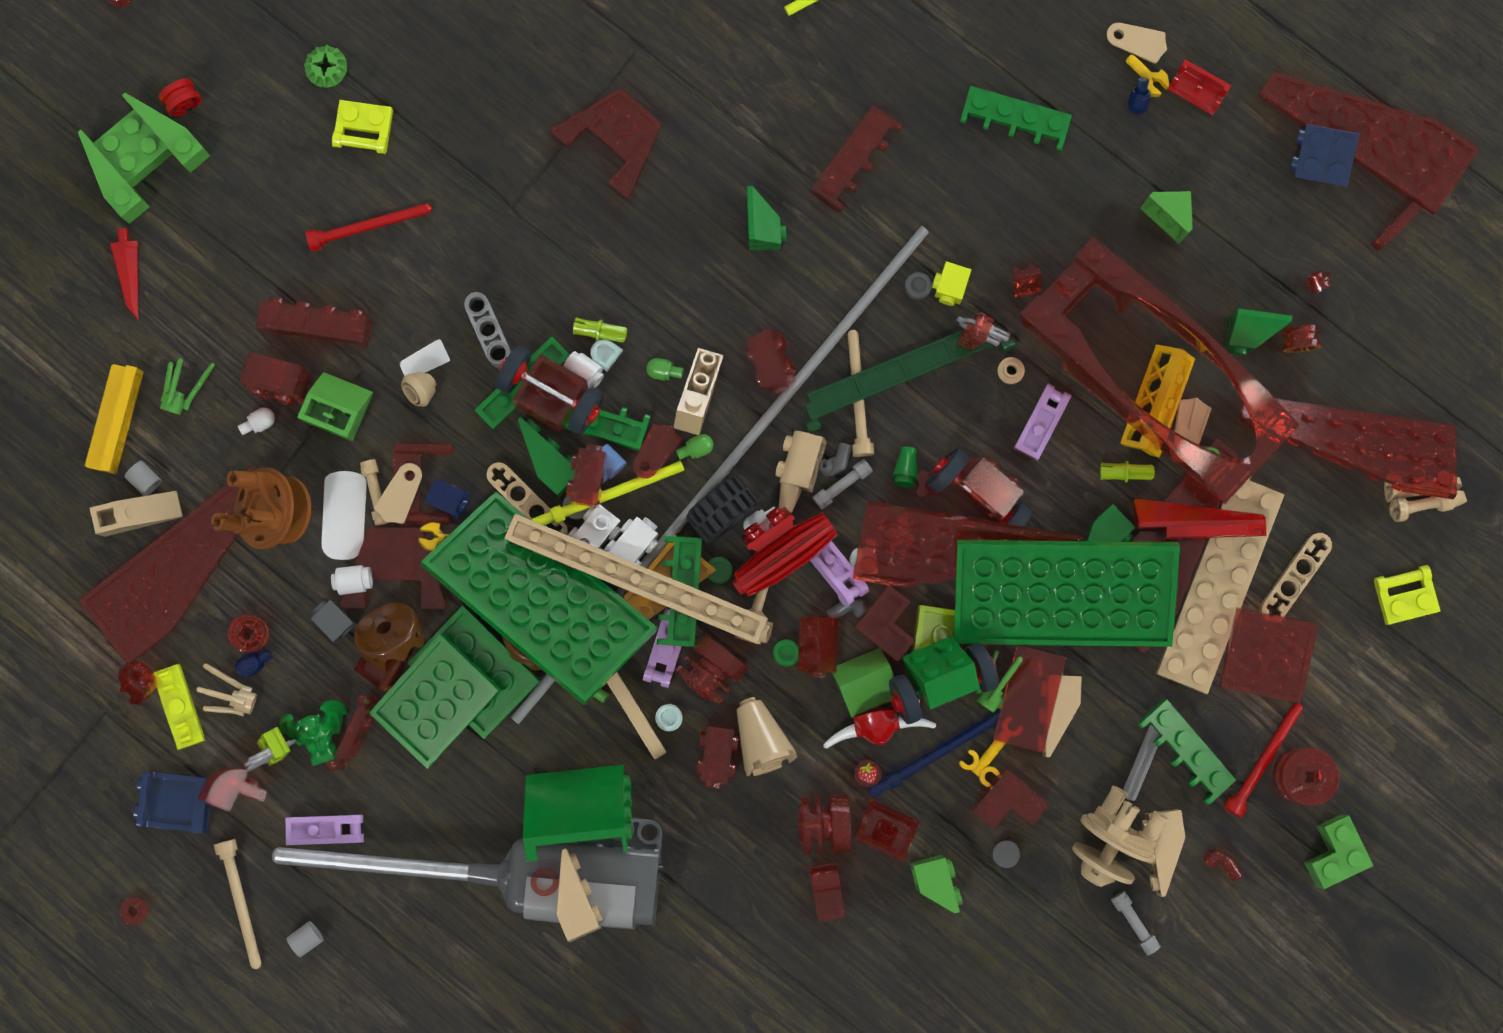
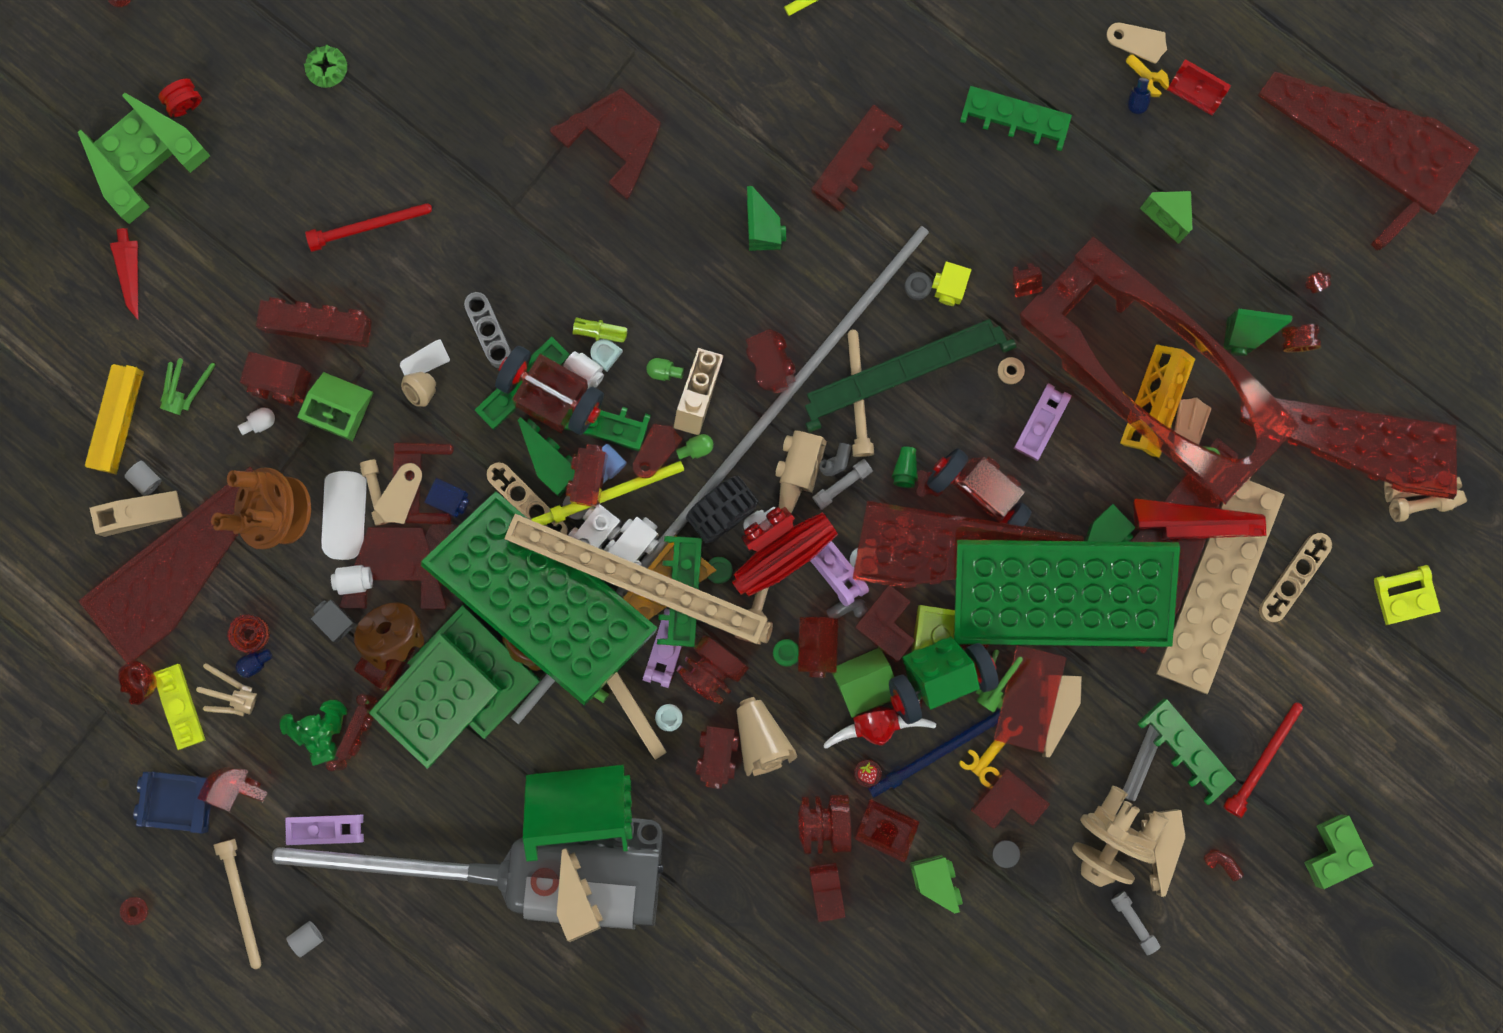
lime piece [244,727,296,771] -> none
neon yellow plate [332,100,393,154] -> none
yellow bar [418,522,449,551] -> none
clear red piece [956,313,1010,351] -> none
lime axle [1100,461,1155,482] -> none
clear red plate [1219,607,1319,703] -> none
clear red wheel [1271,747,1340,806] -> none
dark blue plate [1290,124,1360,187] -> none

